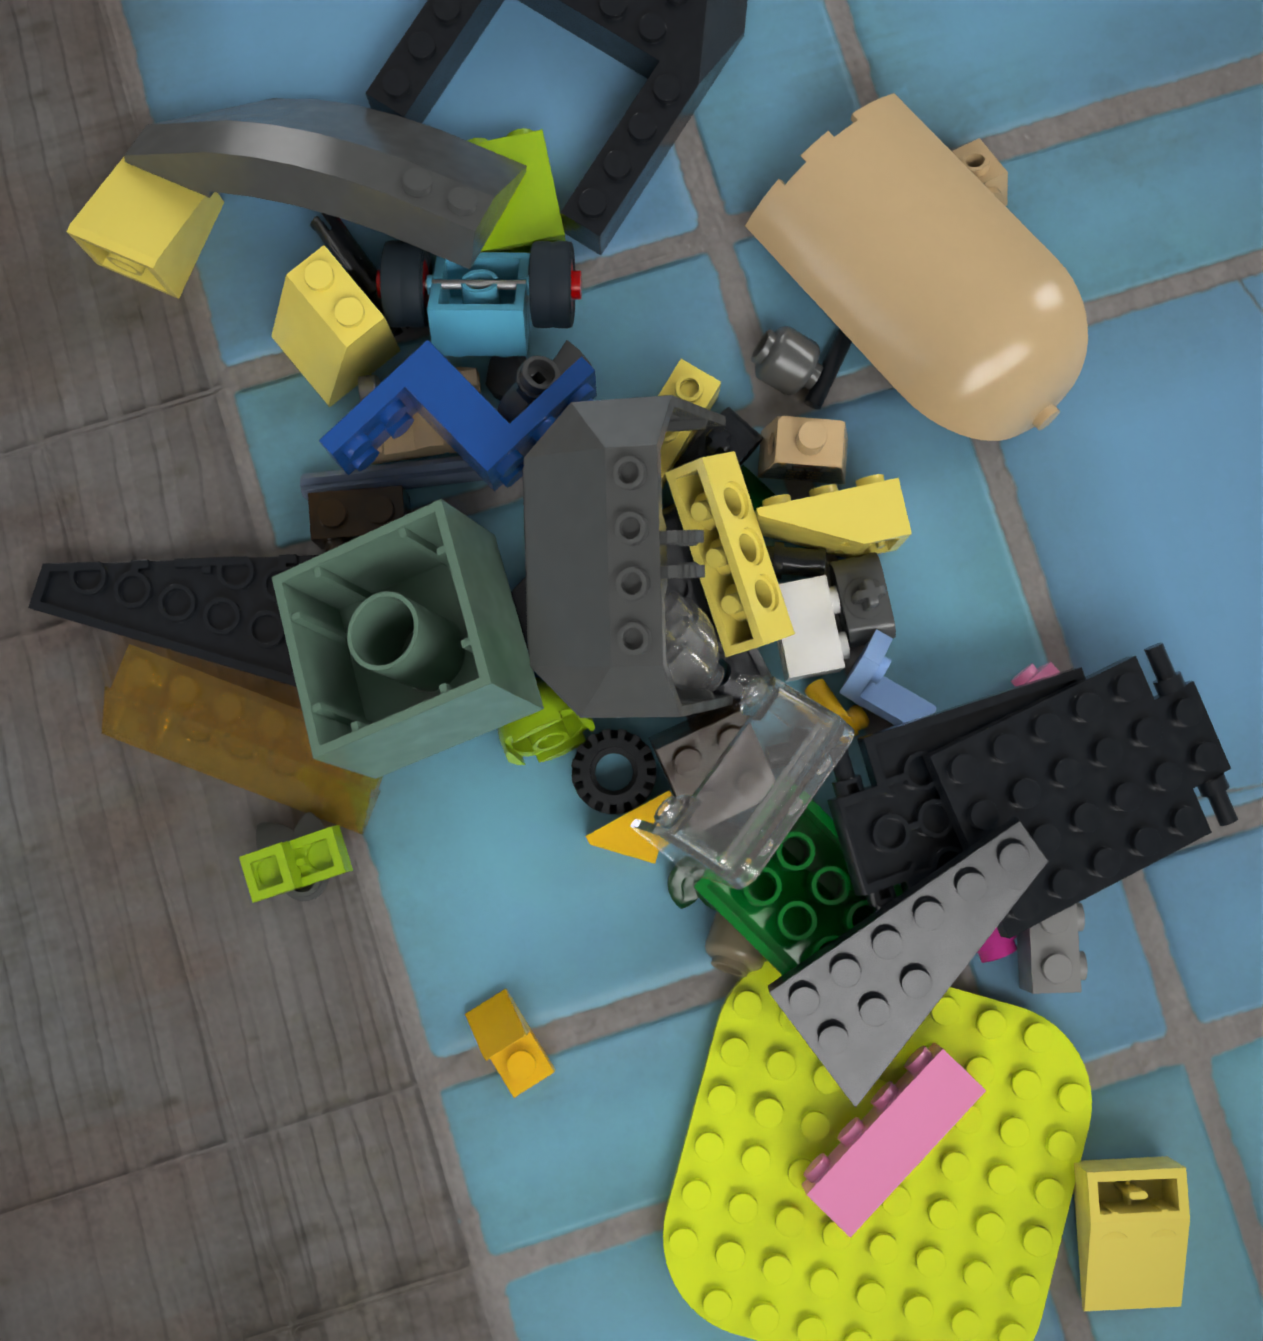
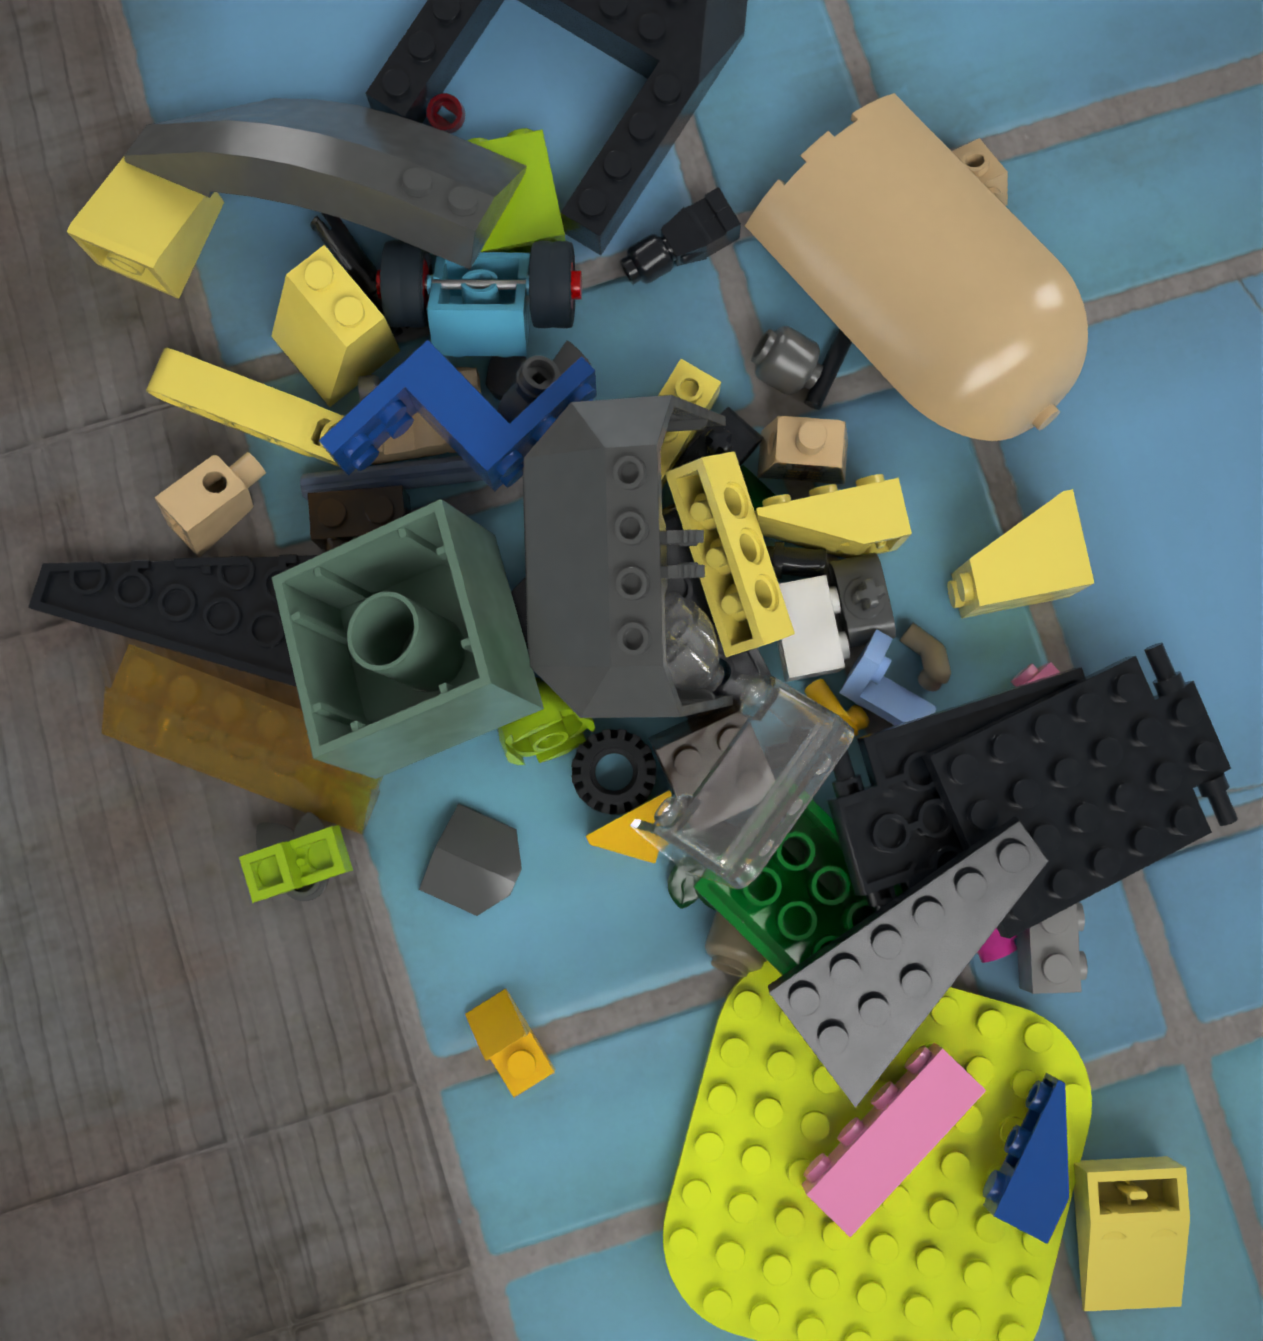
none -> light yellow piece [146,348,345,467]
none -> tan torso [155,452,266,558]
none -> dark grey slope [419,803,522,916]
none -> dark red hinge [427,93,465,133]
none -> black piece [620,187,741,285]
none -> dark tan arm [899,622,951,691]
none -> light yellow slope [947,489,1094,619]
none -> blue slope [983,1073,1069,1244]

